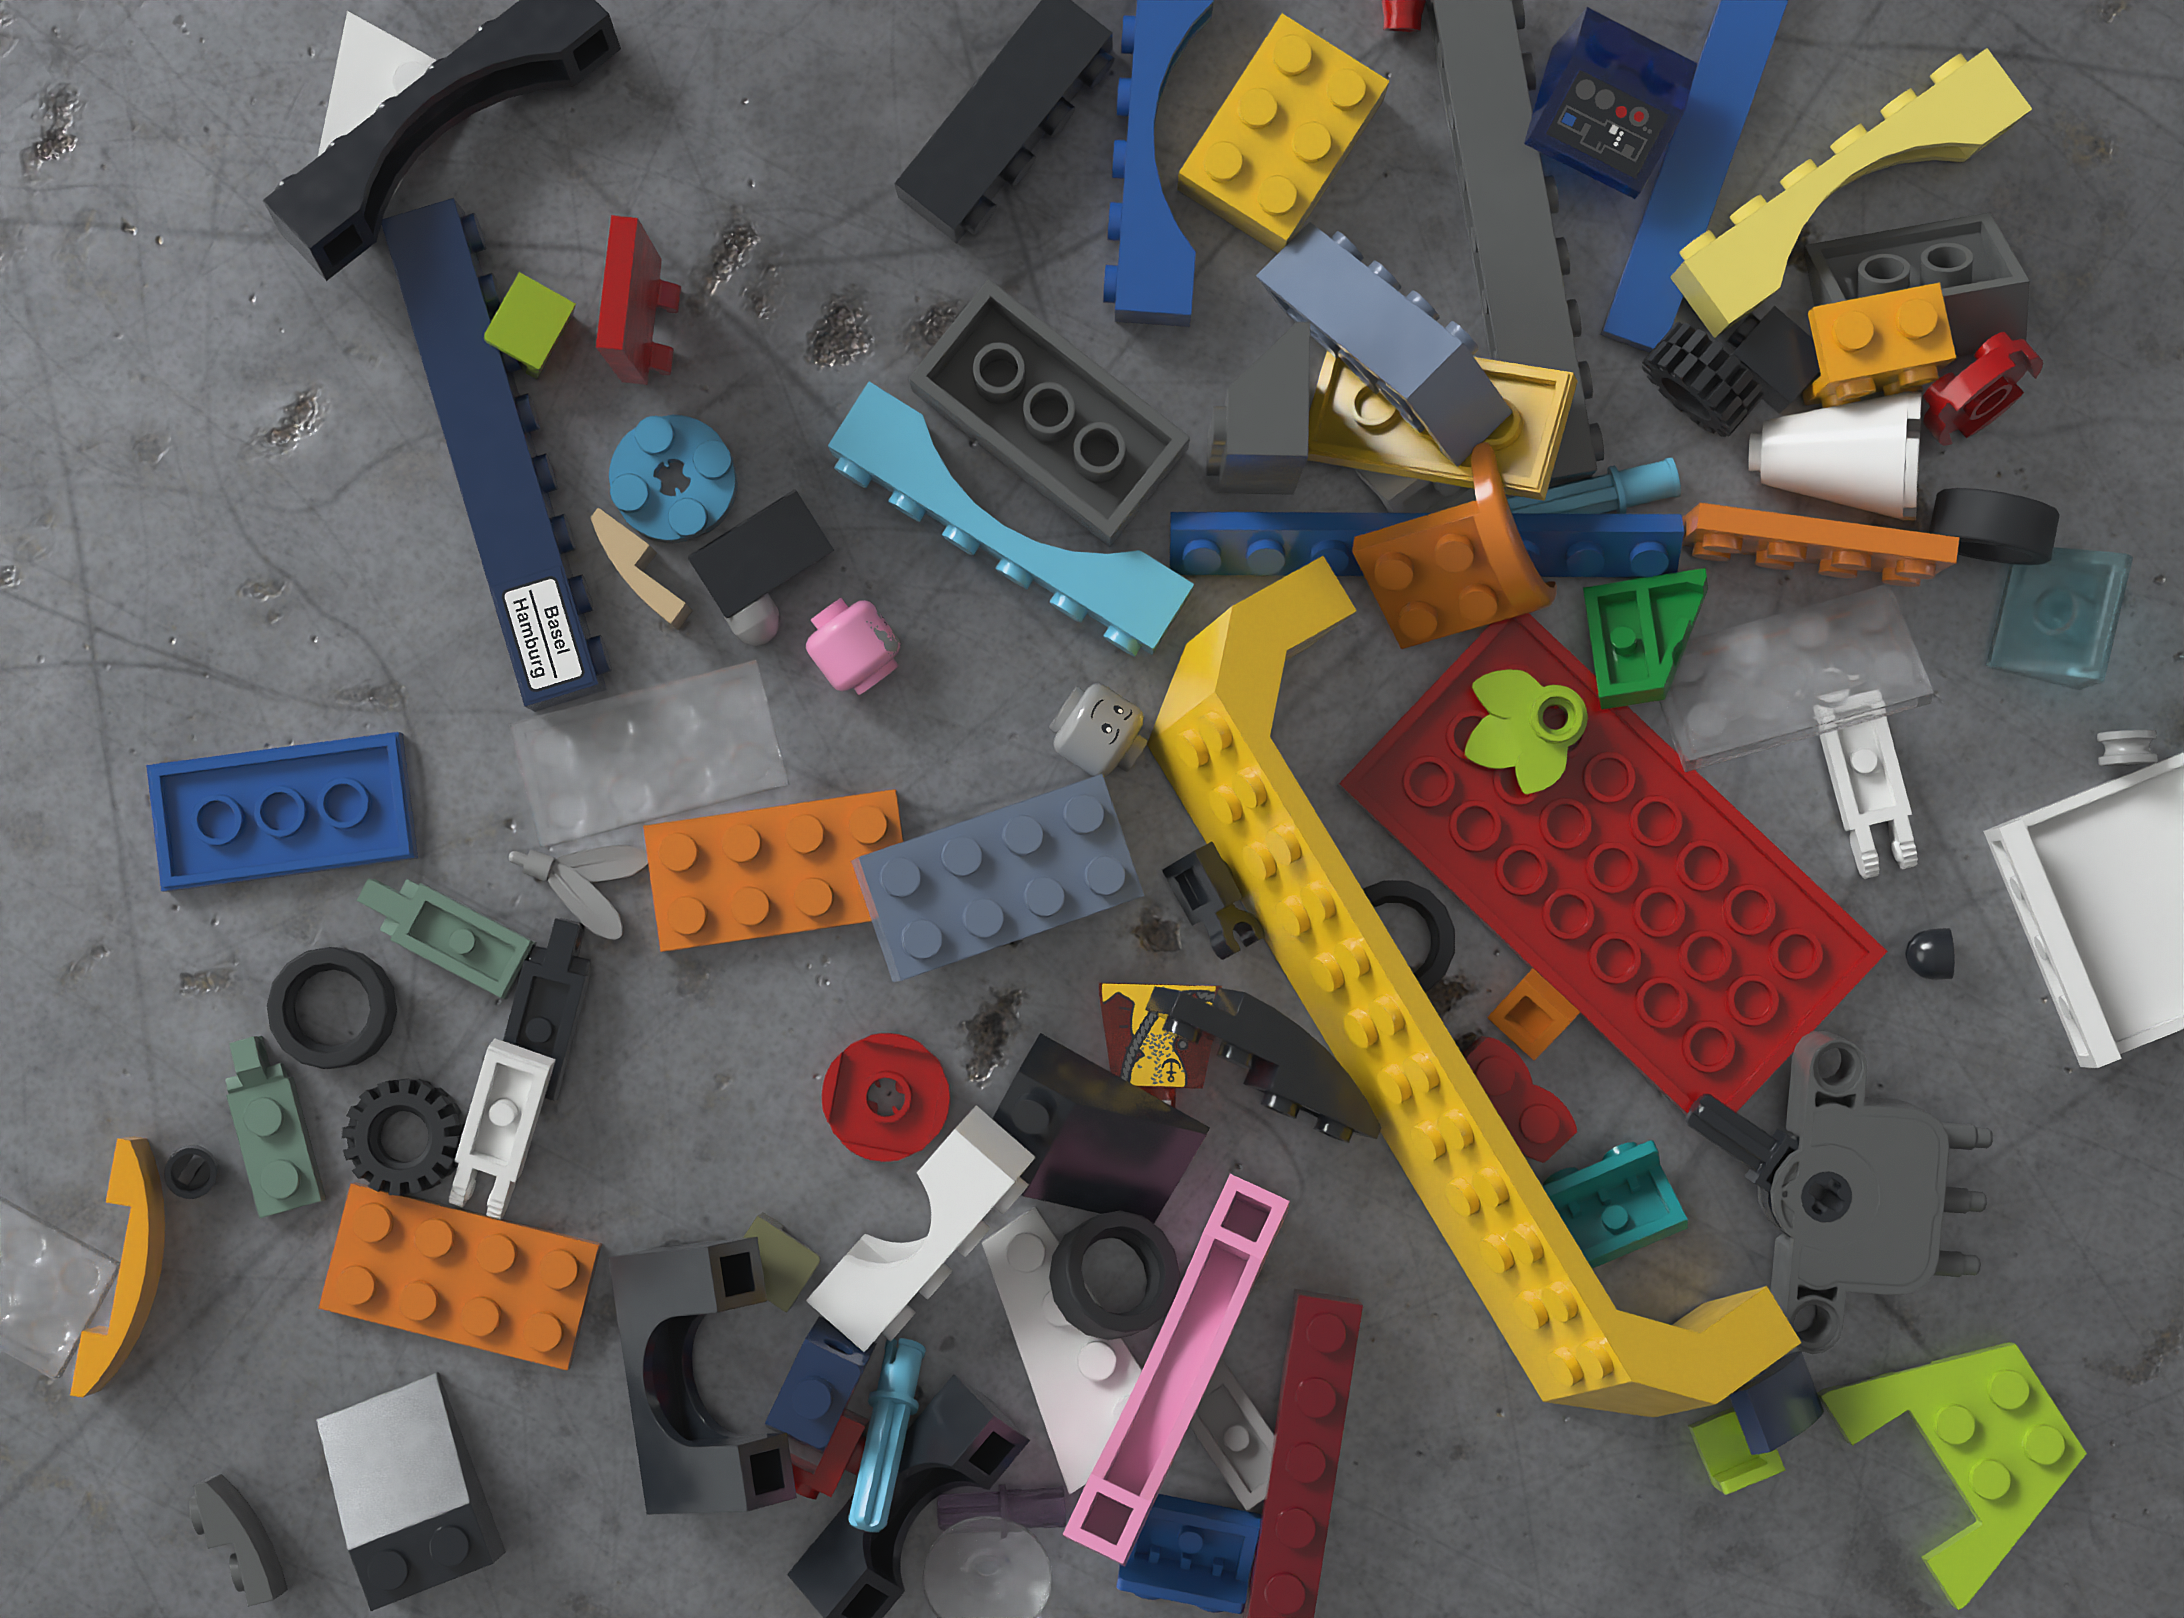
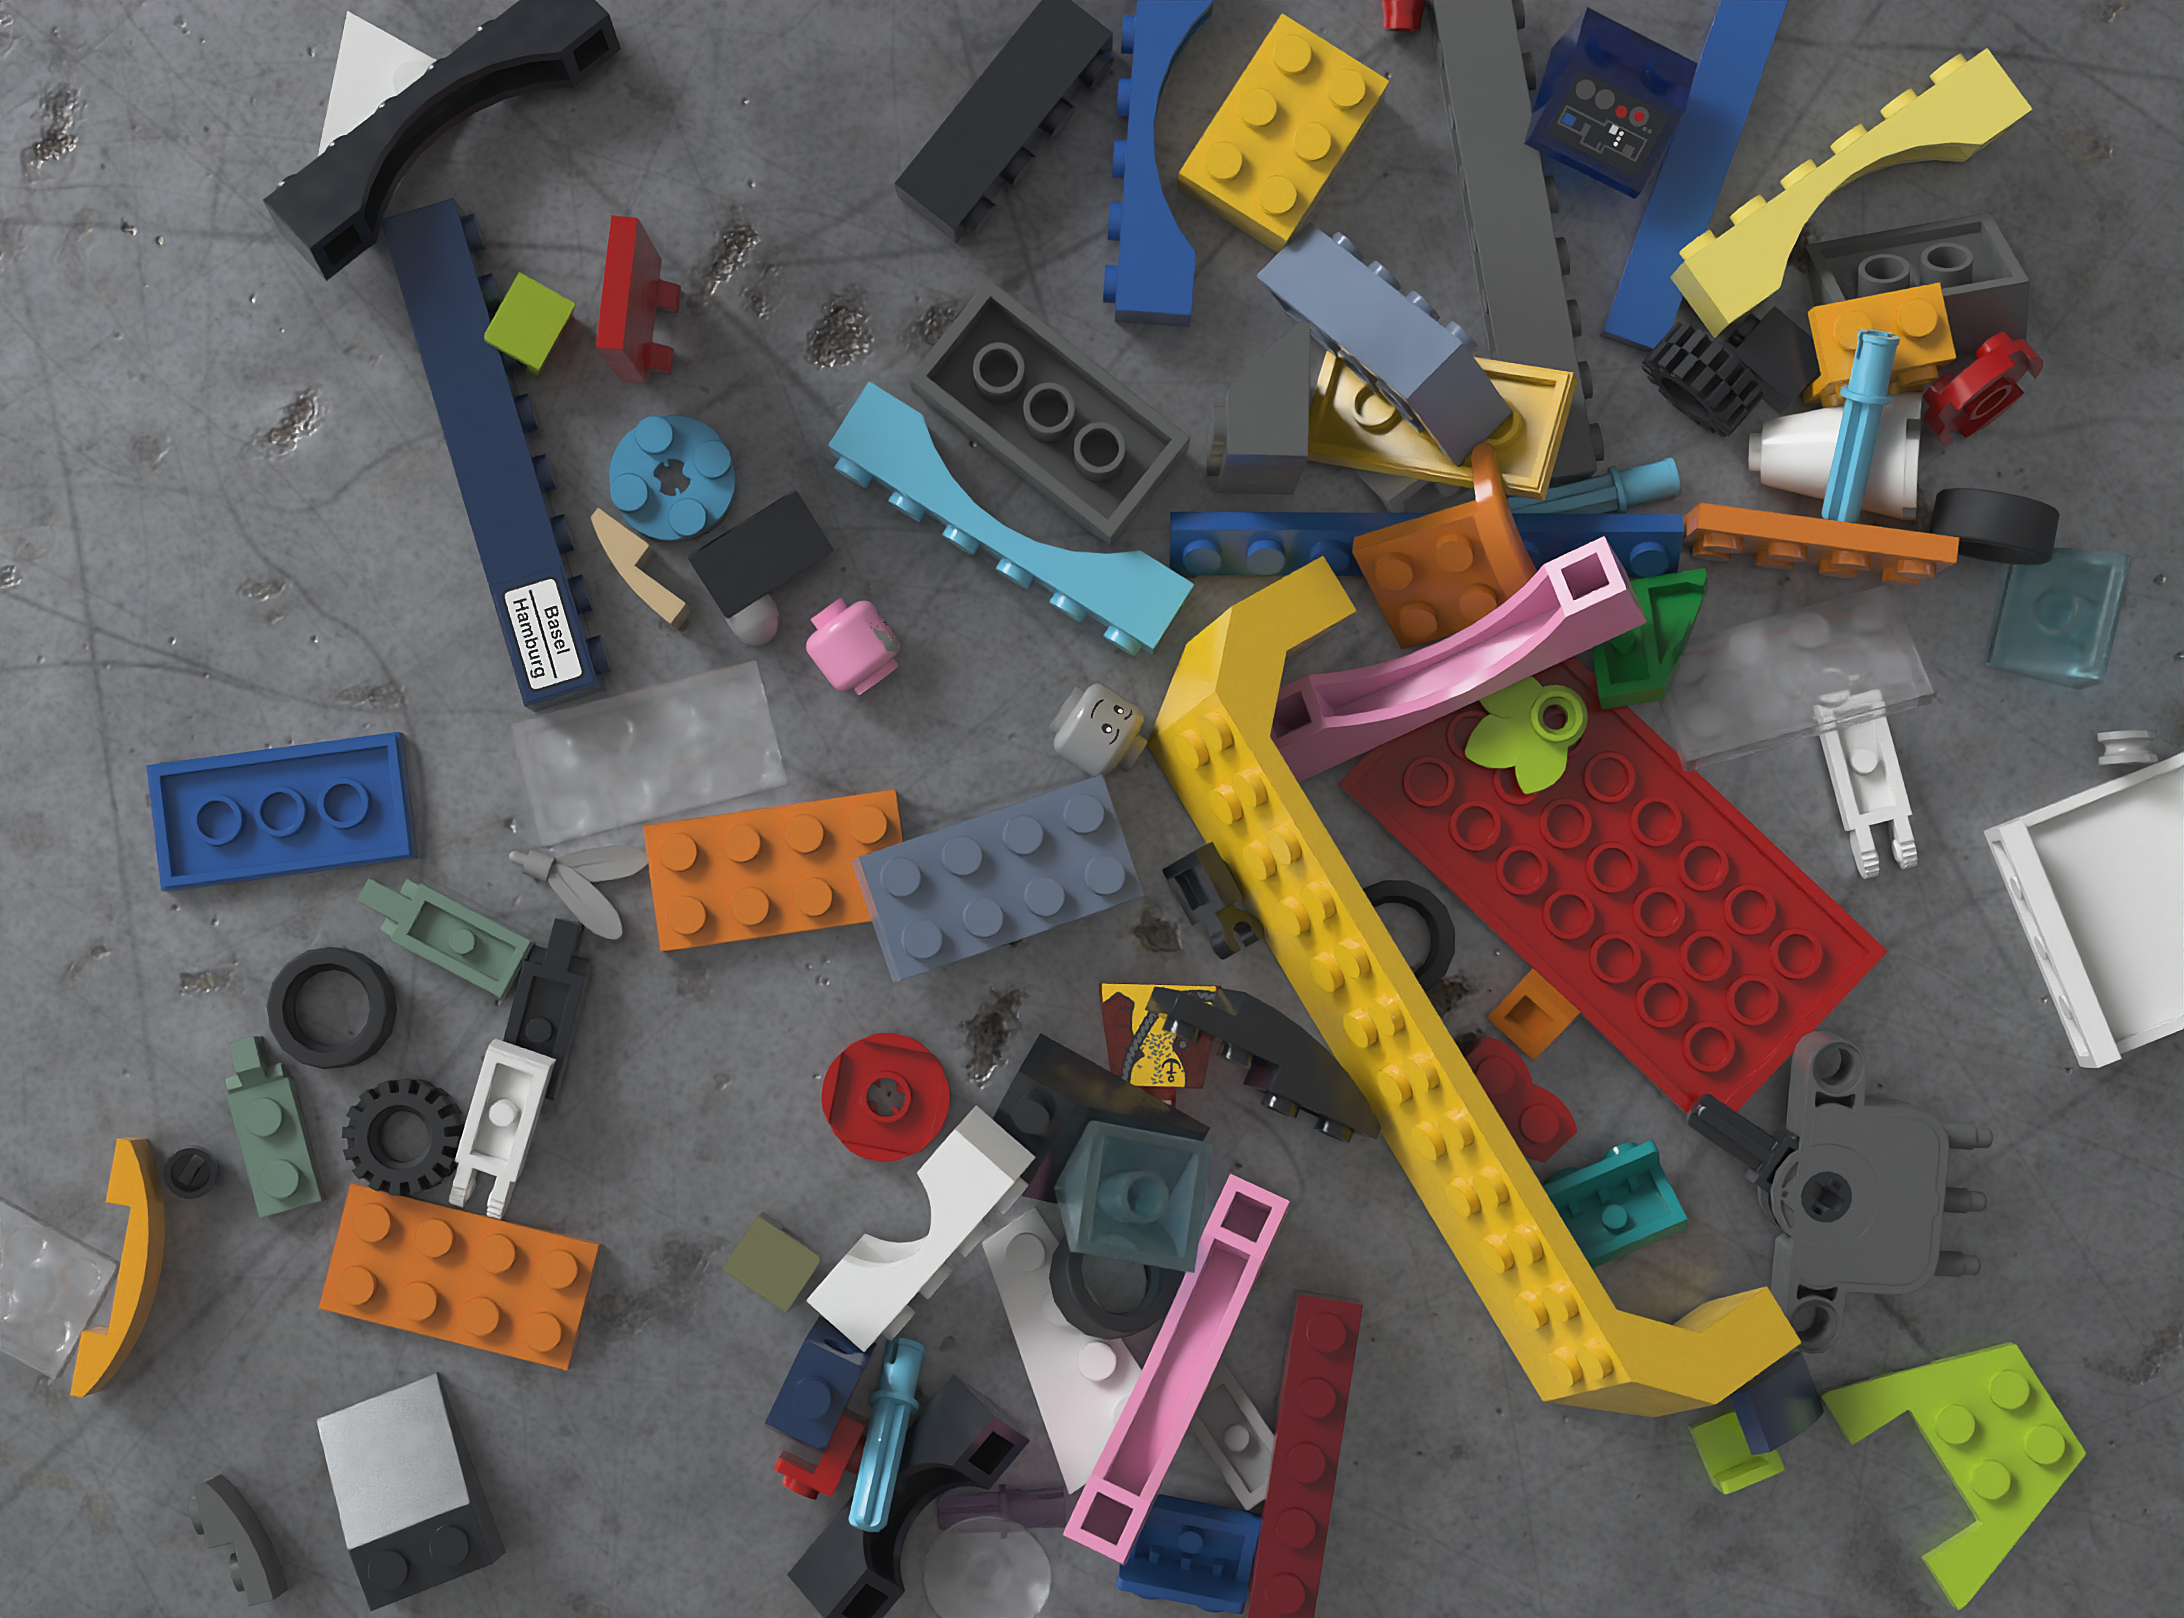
black arch [608,1237,797,1515] -> none
black hinge [1905,928,1955,980] -> none
none -> clear light blue slope [1054,1121,1213,1273]
none -> bright pink arch [1270,536,1647,783]
none -> medium azure axle [1821,329,1901,523]

